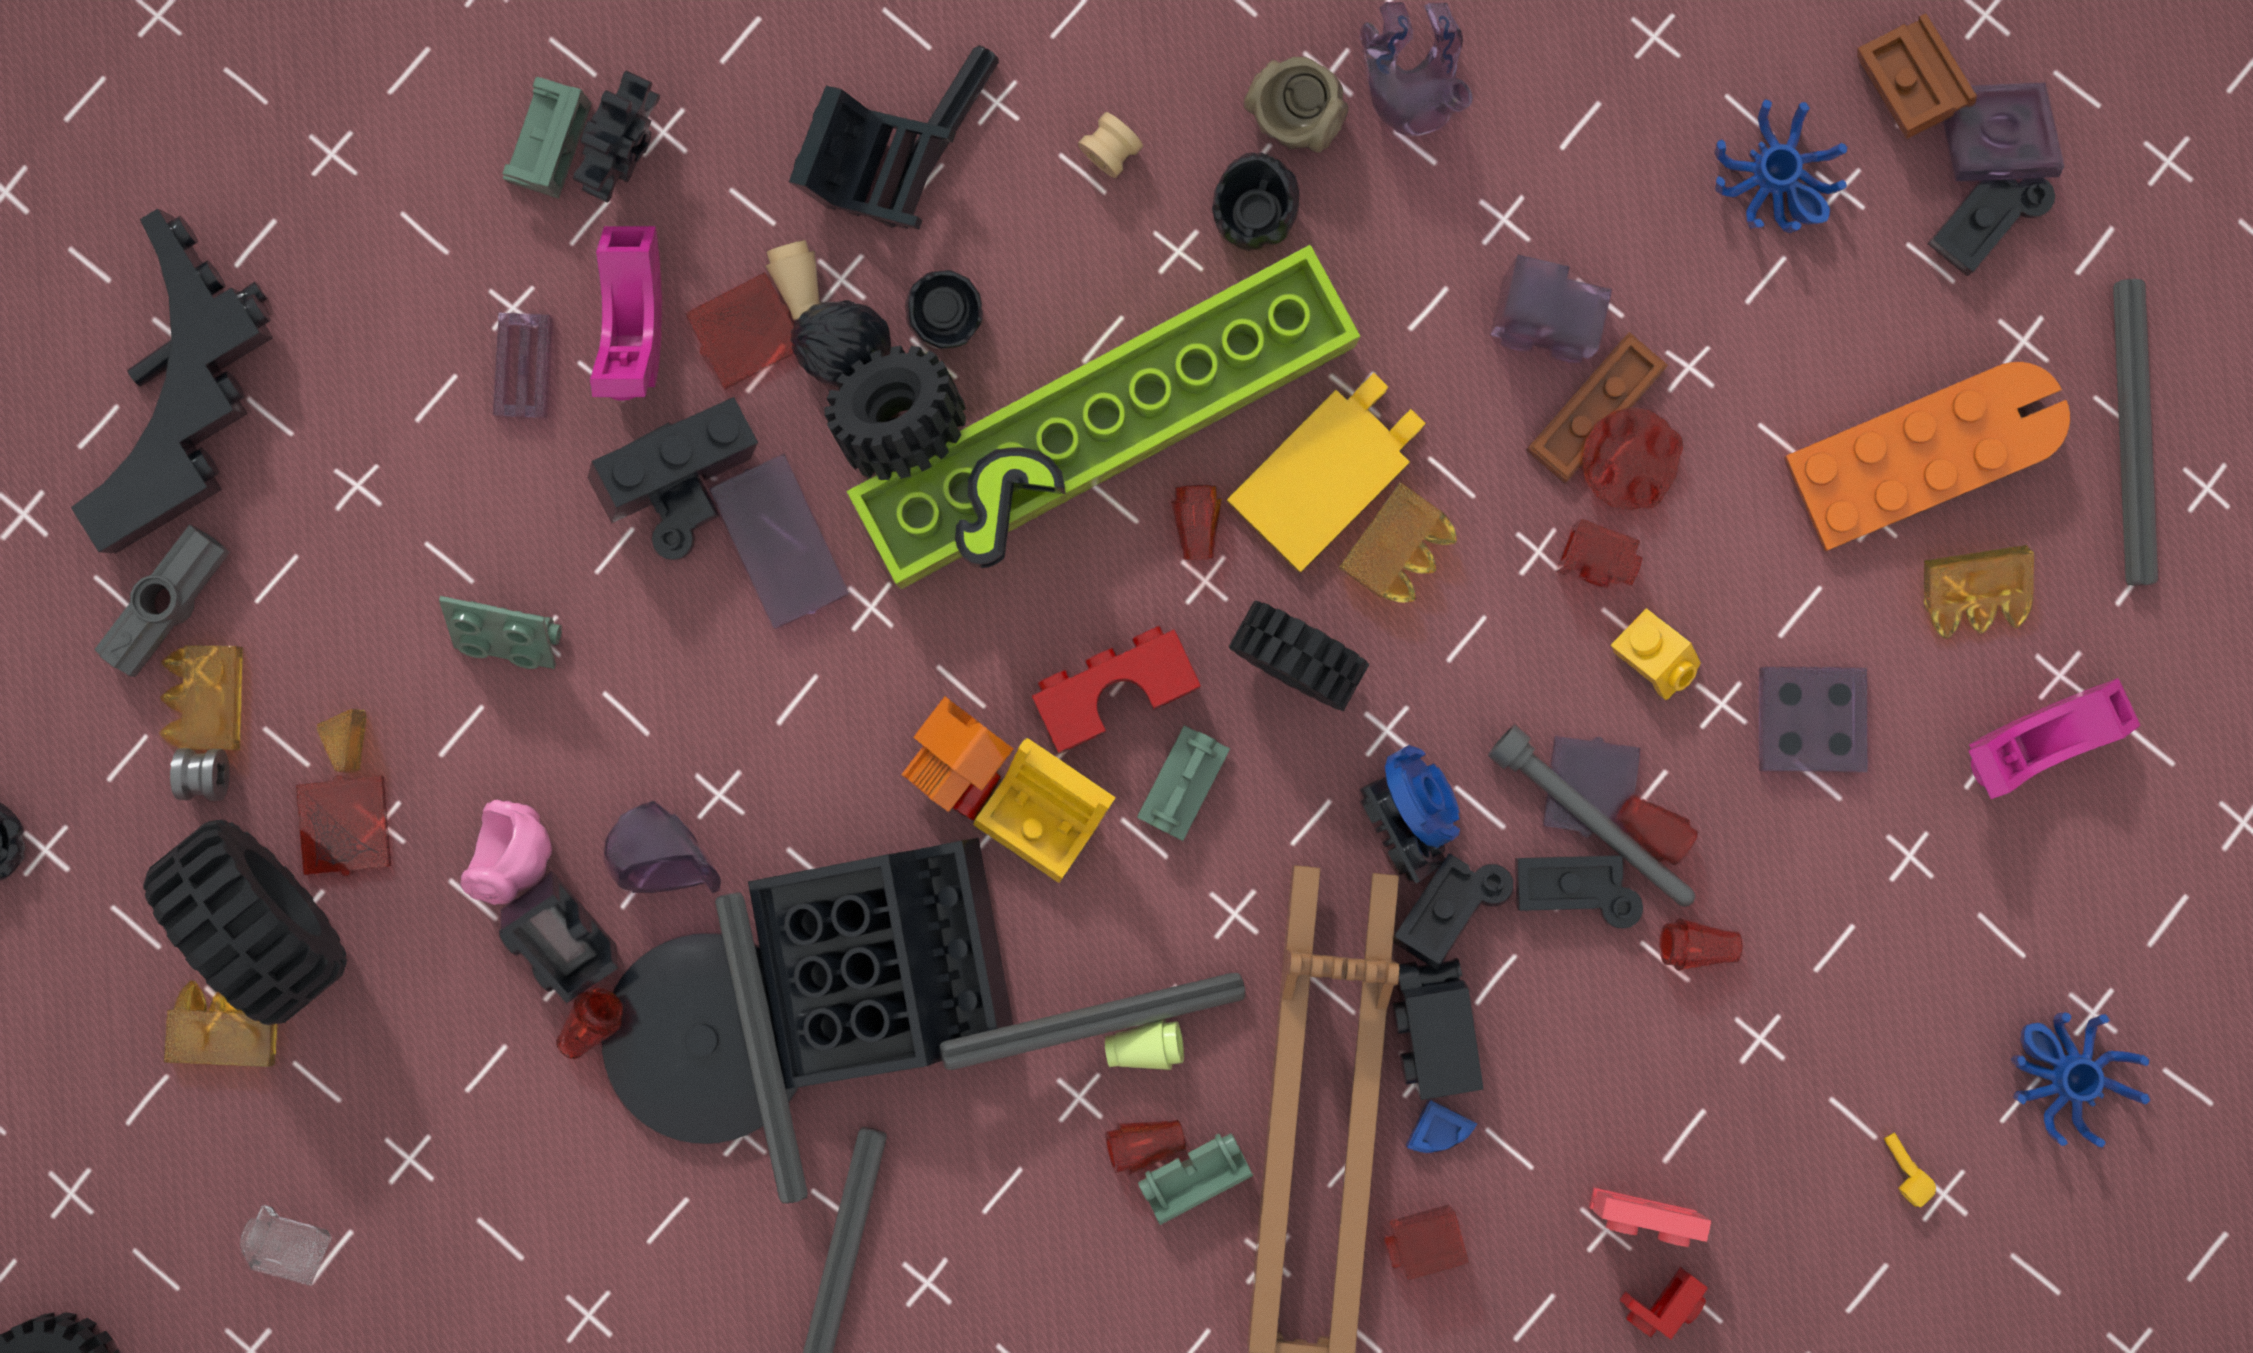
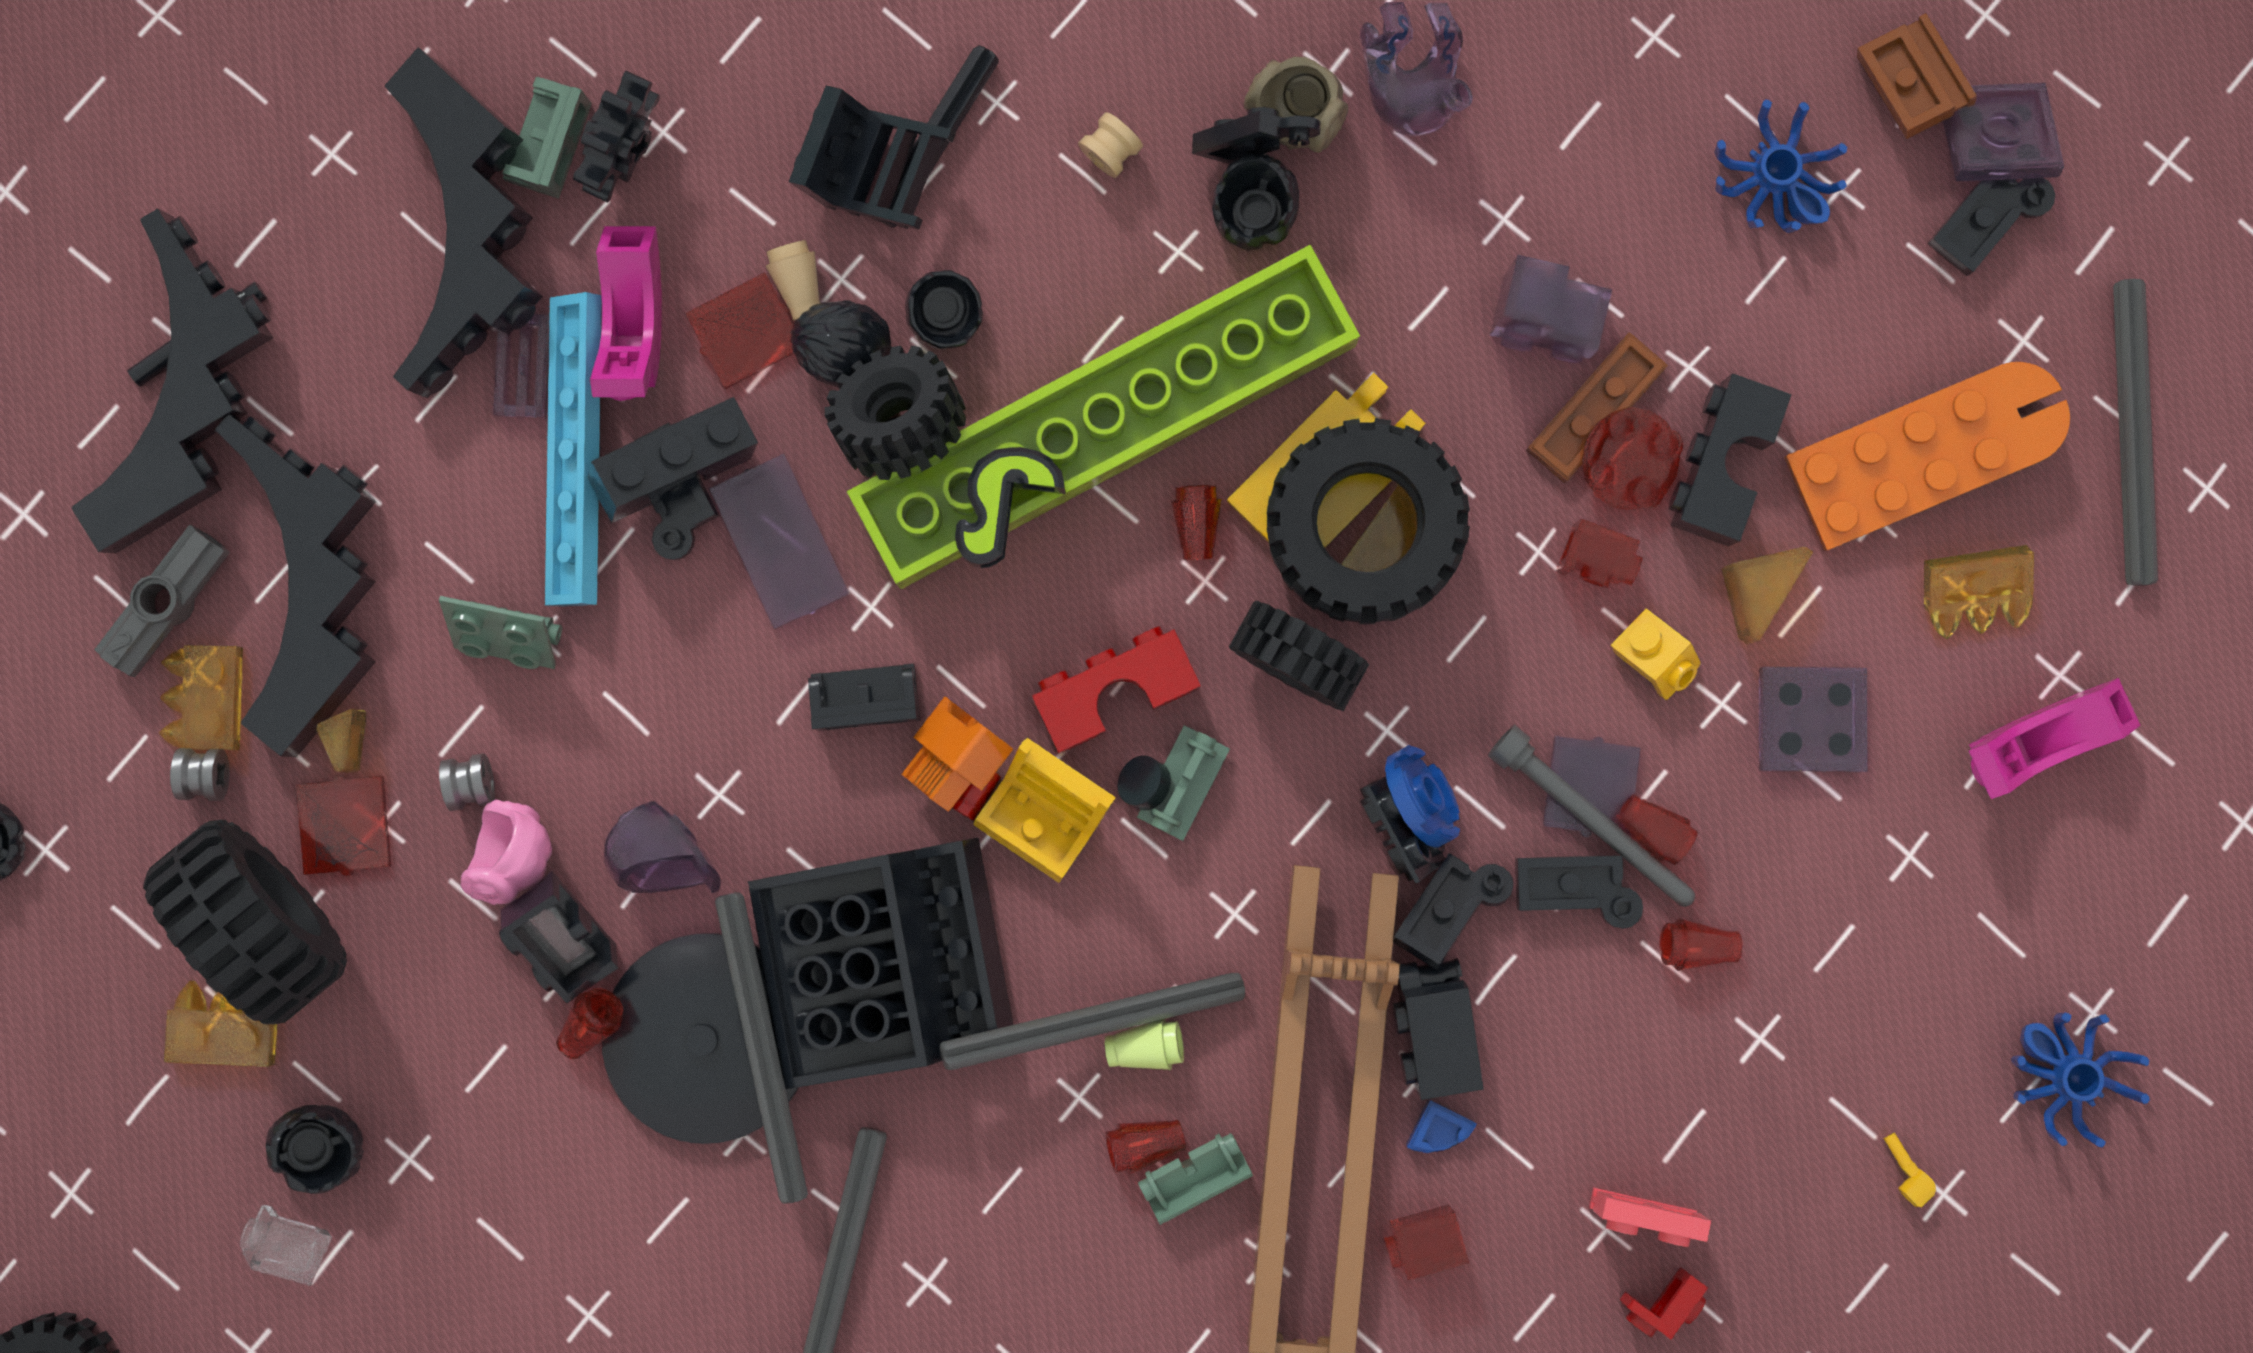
none -> black arch [215,414,376,758]
none -> black hair [266,1105,364,1194]
none -> black arch [385,47,543,398]
none -> flat silver wheel [439,754,495,811]
none -> medium azure plate [545,292,602,607]
none -> black hinge [808,663,921,731]
none -> black tile [1117,755,1171,810]
none -> black hinge [1192,107,1321,164]
none -> black tyre [1267,418,1470,624]
none -> black arch [1668,373,1792,546]
none -> clear yellow slope [1721,546,1813,644]

